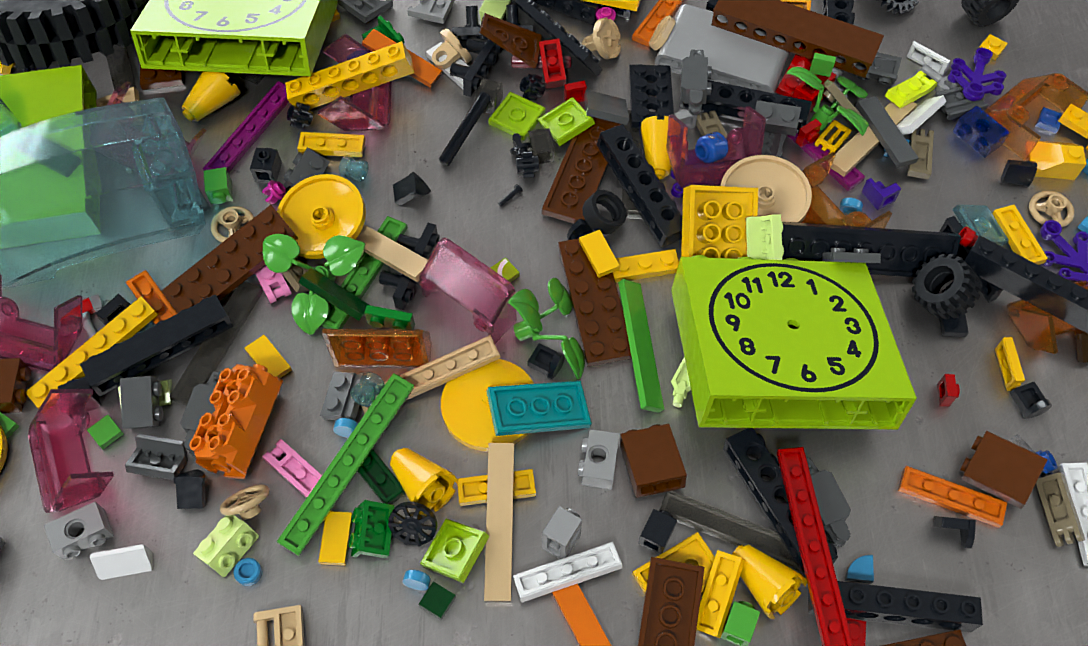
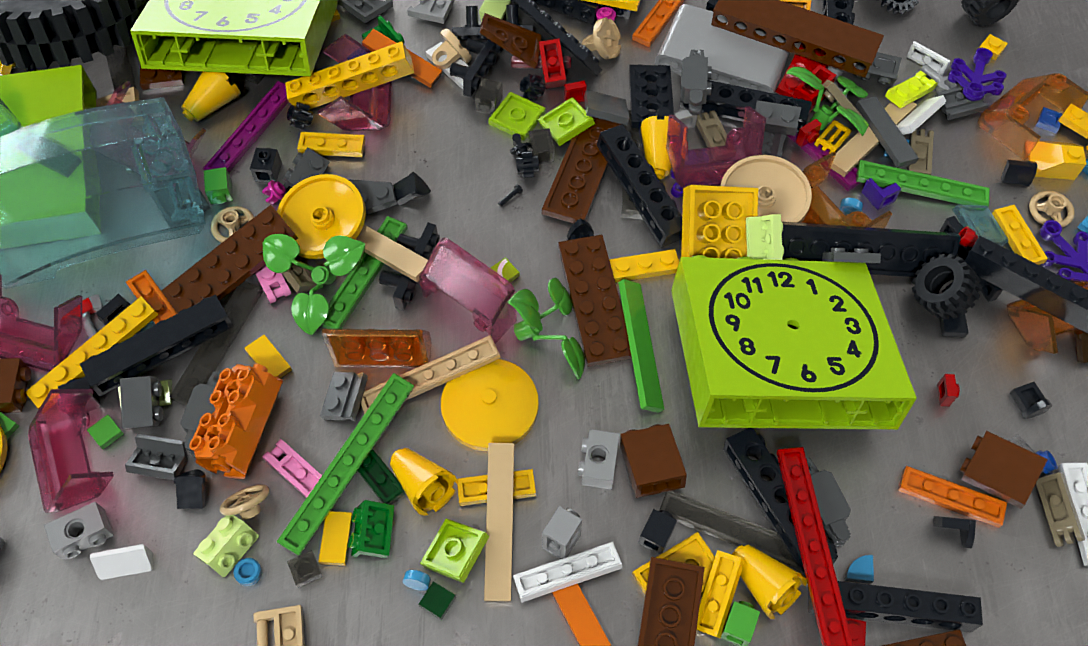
dark green tile [298,268,369,321] -> none
dark azure tile [333,418,358,438] -> none
clear light blue wheel [339,155,368,182] -> none
clear light blue wheel [350,372,385,407] -> none
green plate [364,305,415,333] -> none
black wheel [388,502,438,547] -> none
black axle [439,91,491,166] -> none
teal tile [486,381,592,436] -> none
black tile [527,343,565,379] -> none
yellow tile [579,230,620,278] -> none
black tyre [582,190,627,235] -> none
tan tile [649,15,676,51] -> none
yellowish green piece [671,357,691,407] -> none
blue head [695,132,728,164] -> none
bright green tile [809,53,836,77] -> none
clear blue brick [953,106,1010,158] -> none
yellow tile [995,337,1025,391] -> none
none -> clear smoke plate [287,550,323,588]
none -> dark grey wing [349,179,398,215]
none -> bright green tile [856,160,990,210]

